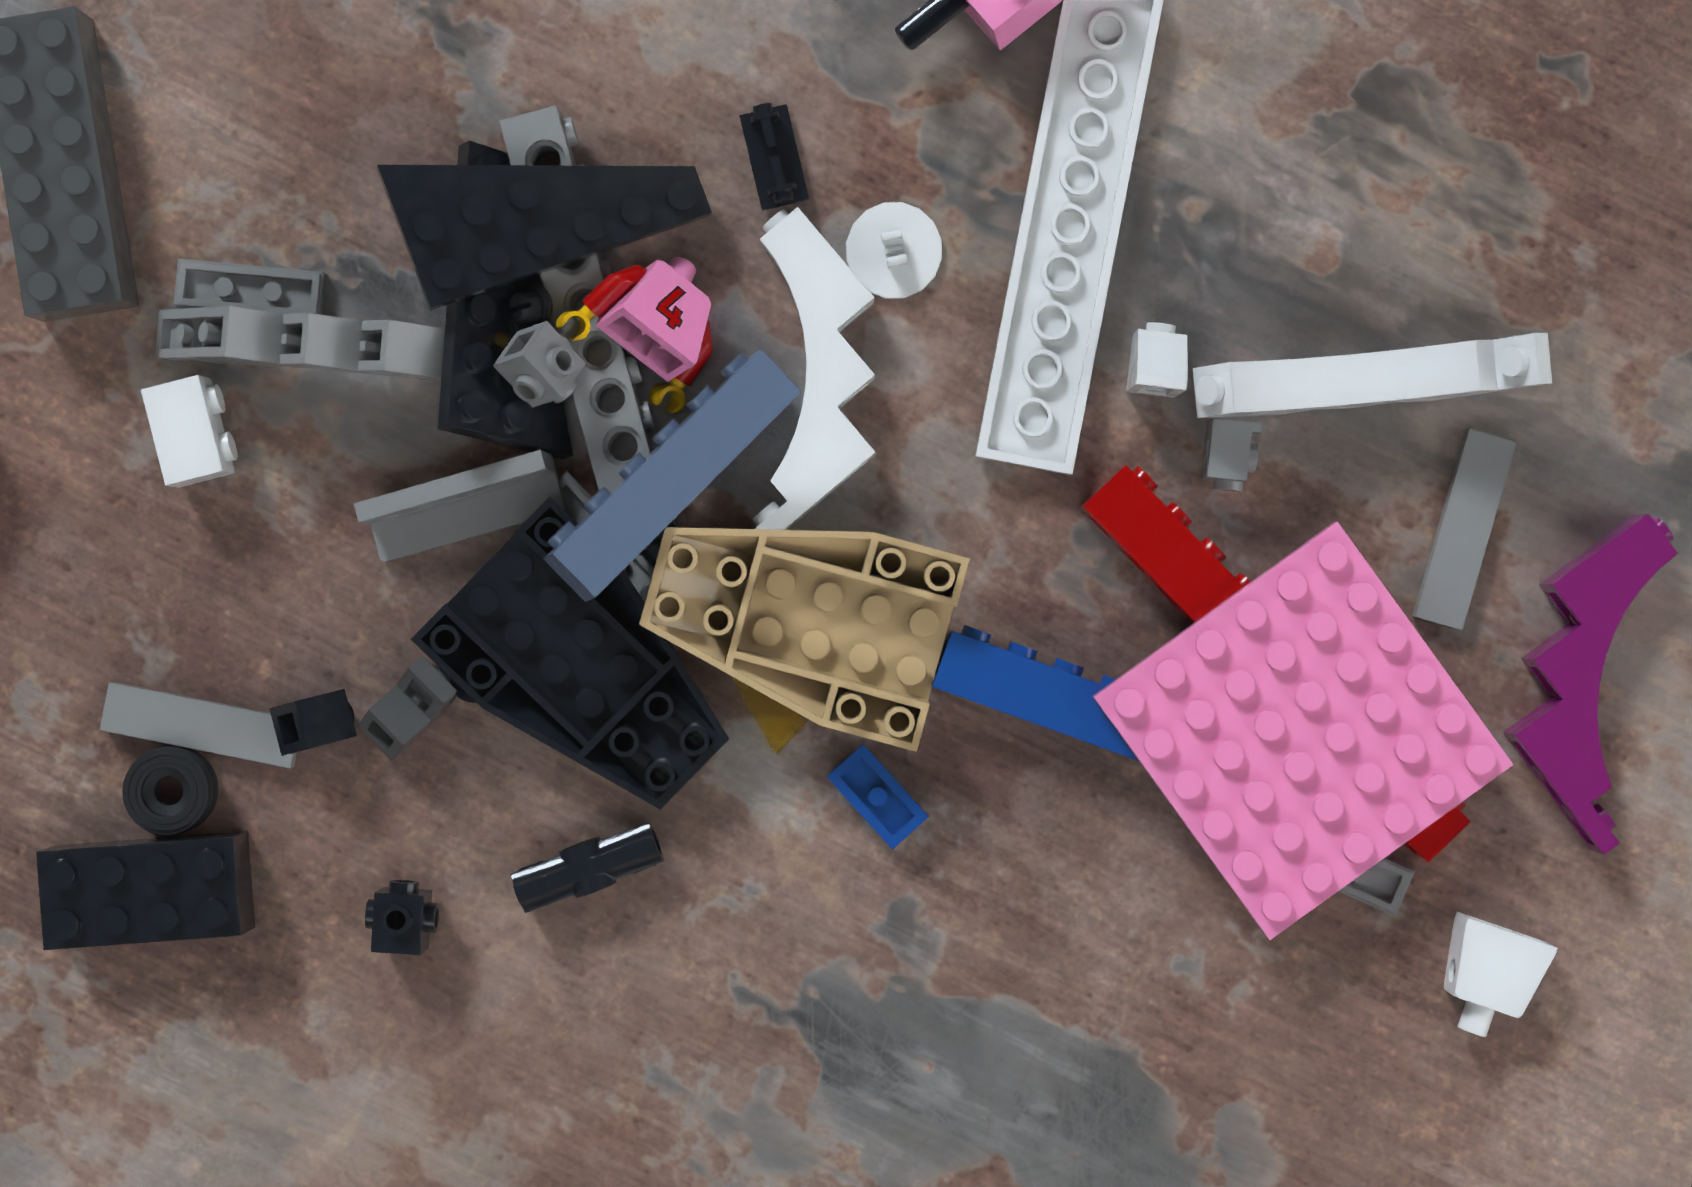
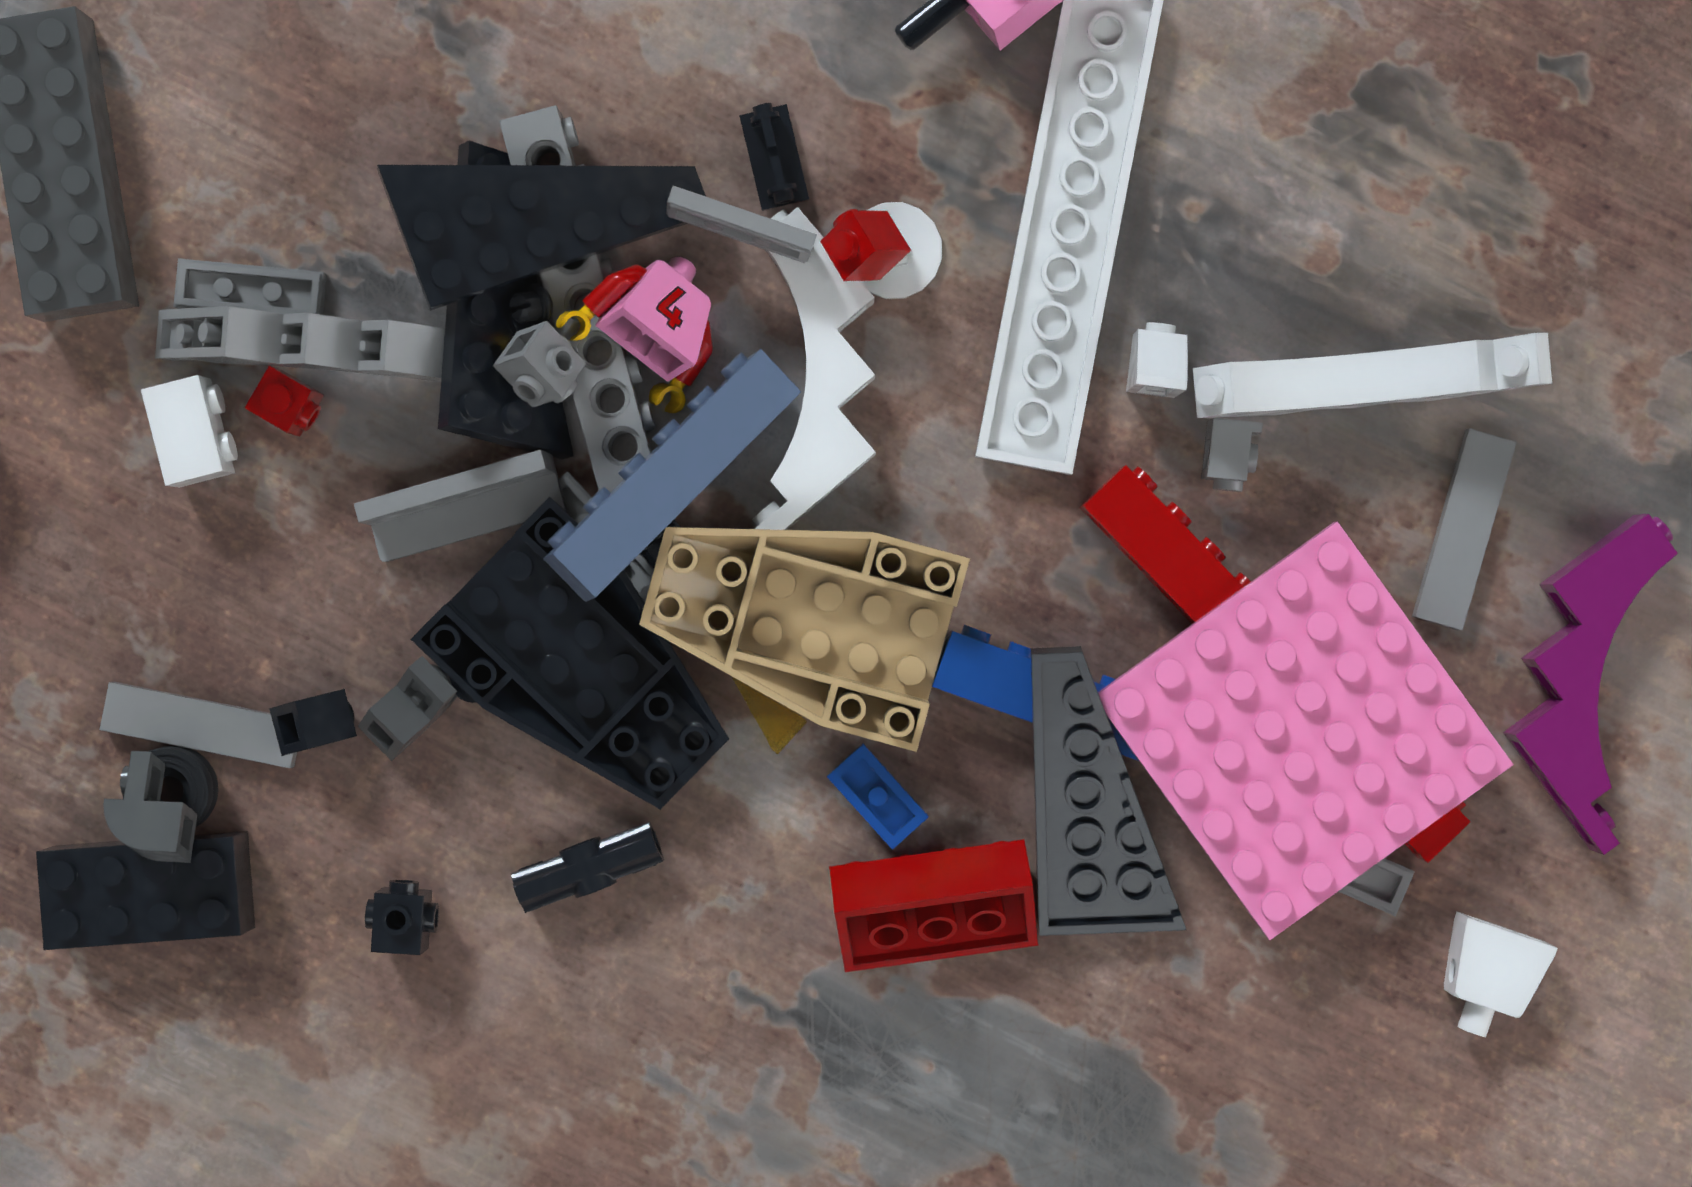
none -> dark grey brick [103,751,197,863]
none -> red brick [244,365,324,437]
none -> light grey tile [666,186,817,263]
none -> red brick [820,209,911,281]
none -> red slope [829,839,1038,972]
none -> black wing [1030,646,1186,936]

